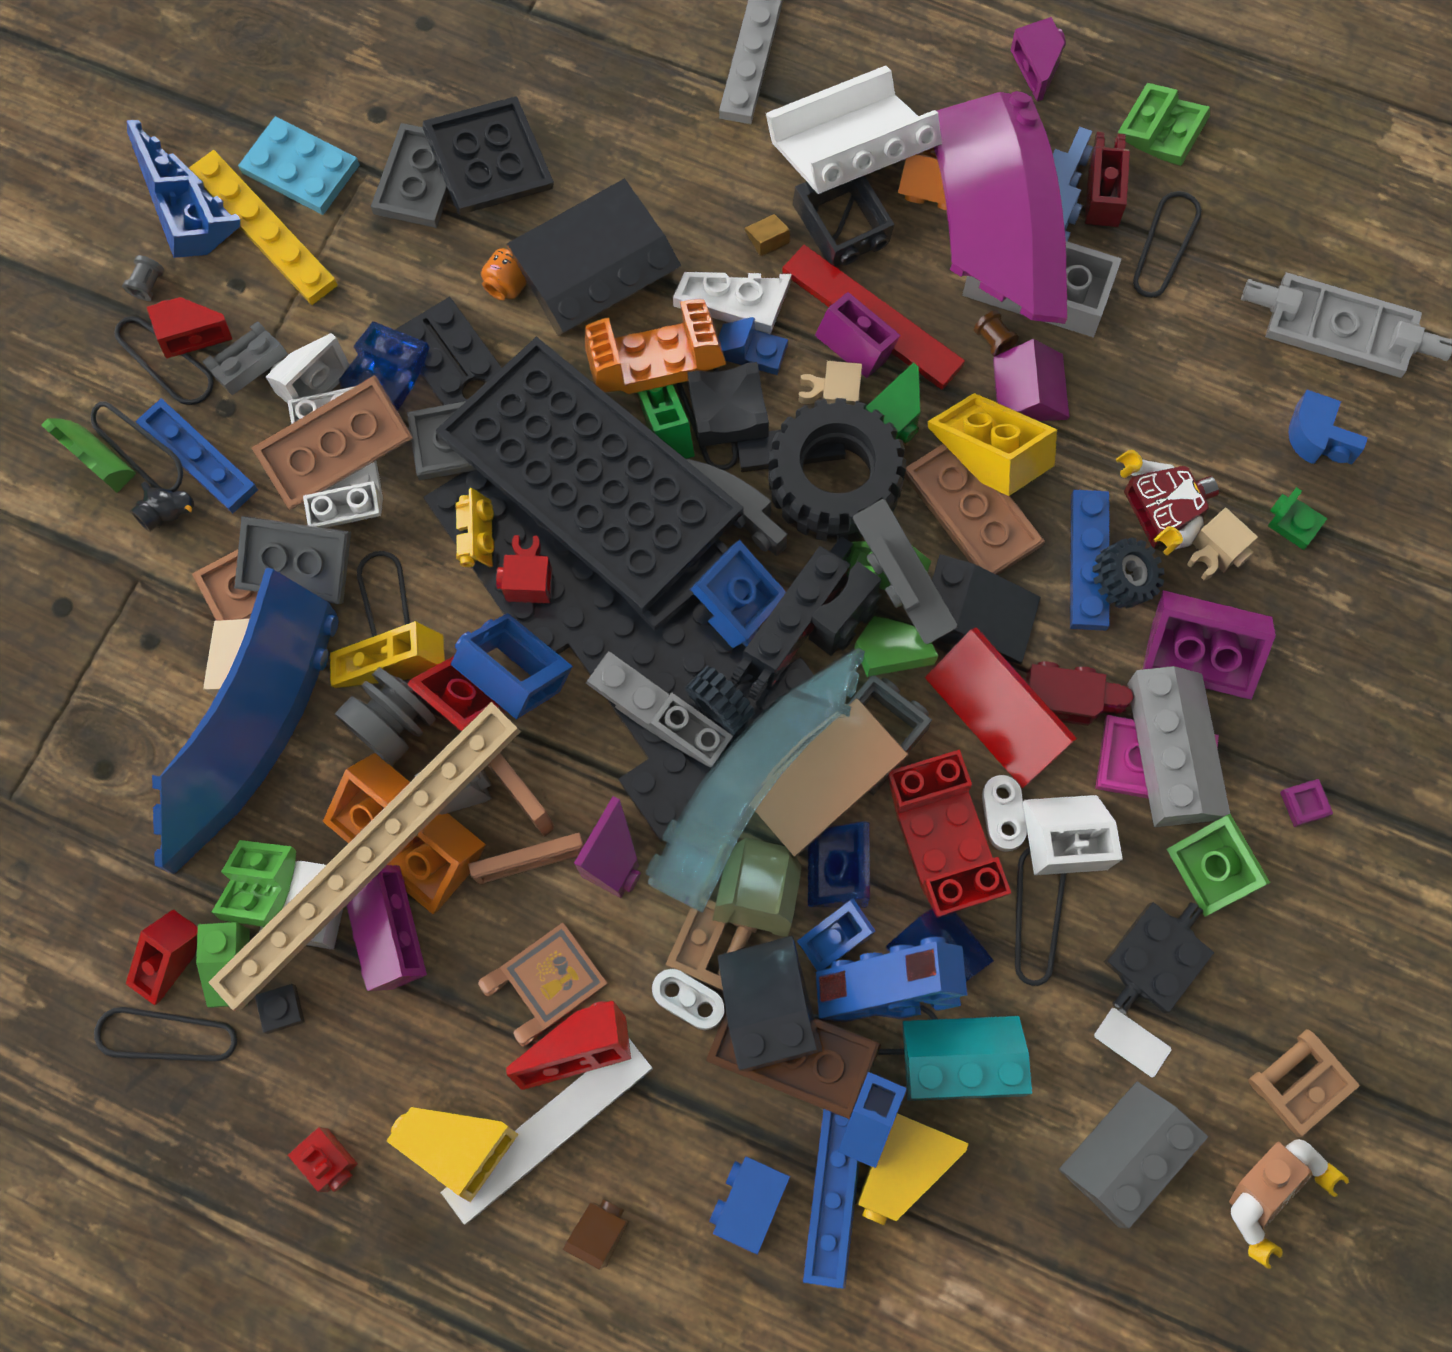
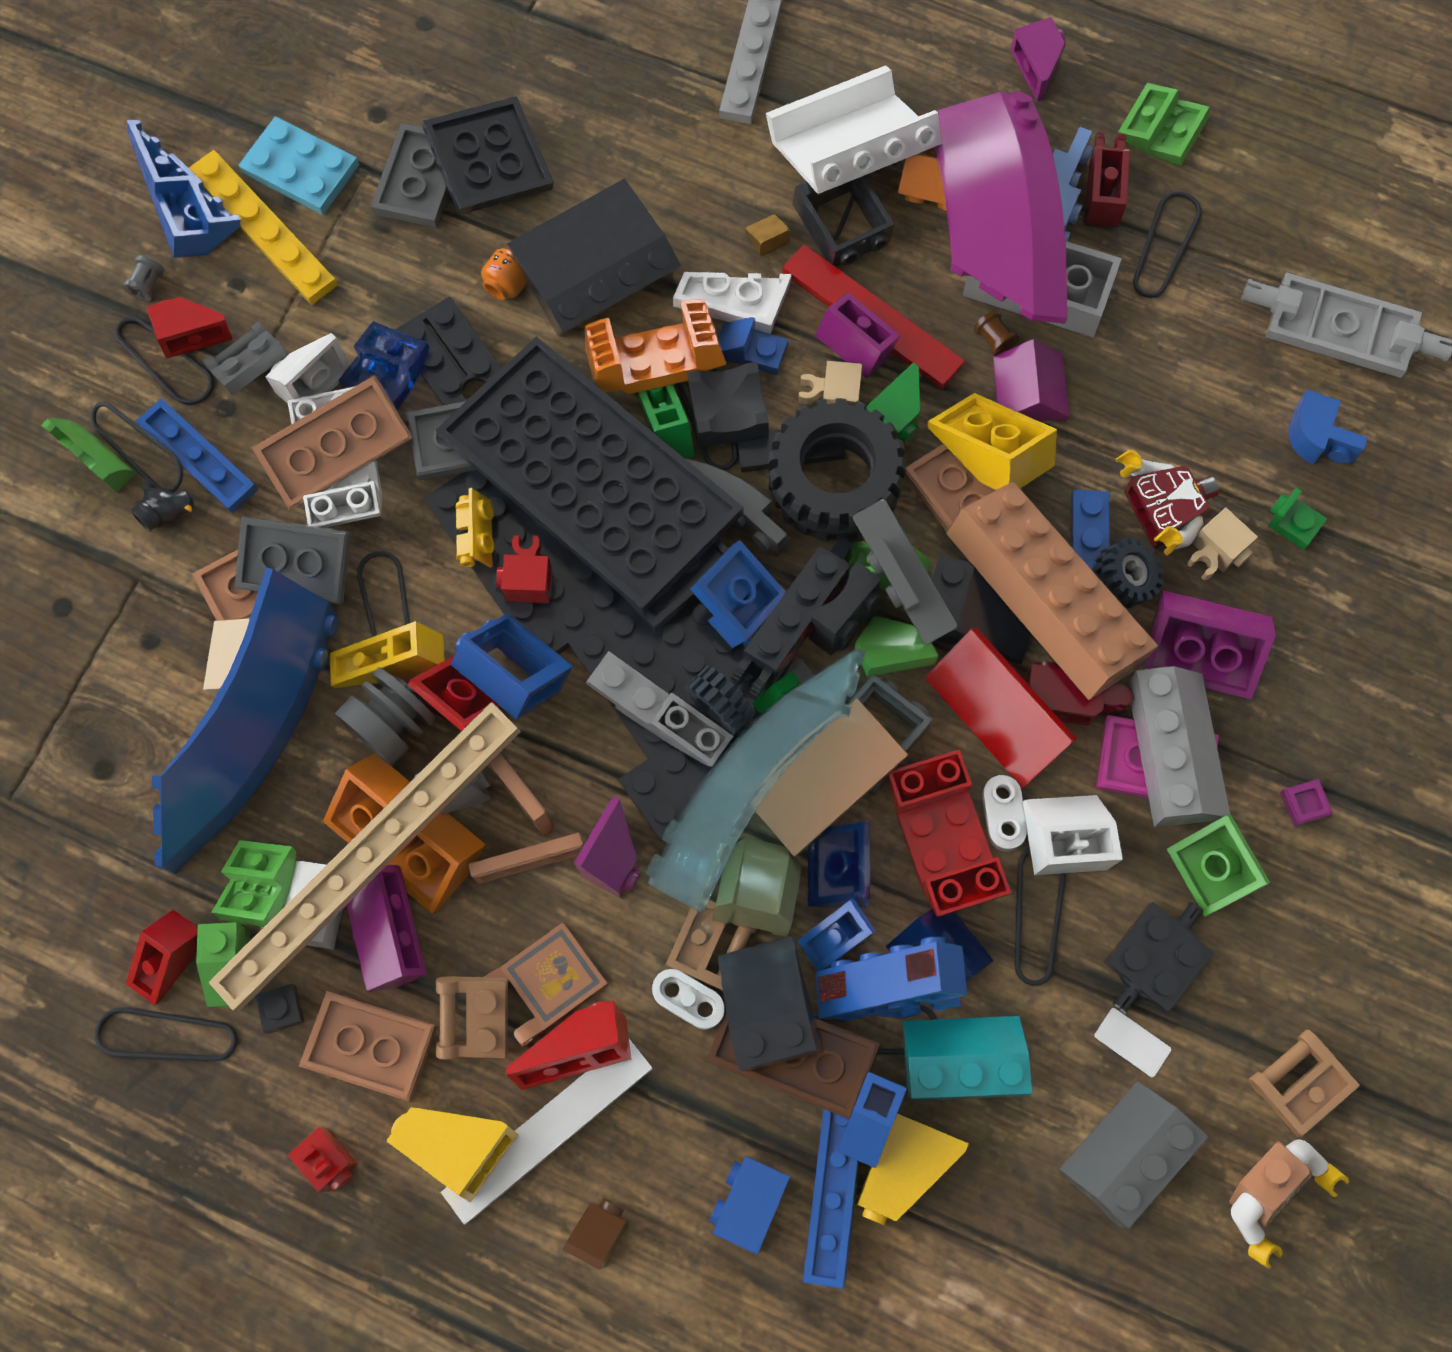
none -> nougat tile [299,991,437,1102]
none -> medium nougat plate [436,976,508,1059]
none -> green tile [752,671,801,713]
none -> nougat brick [946,482,1158,700]

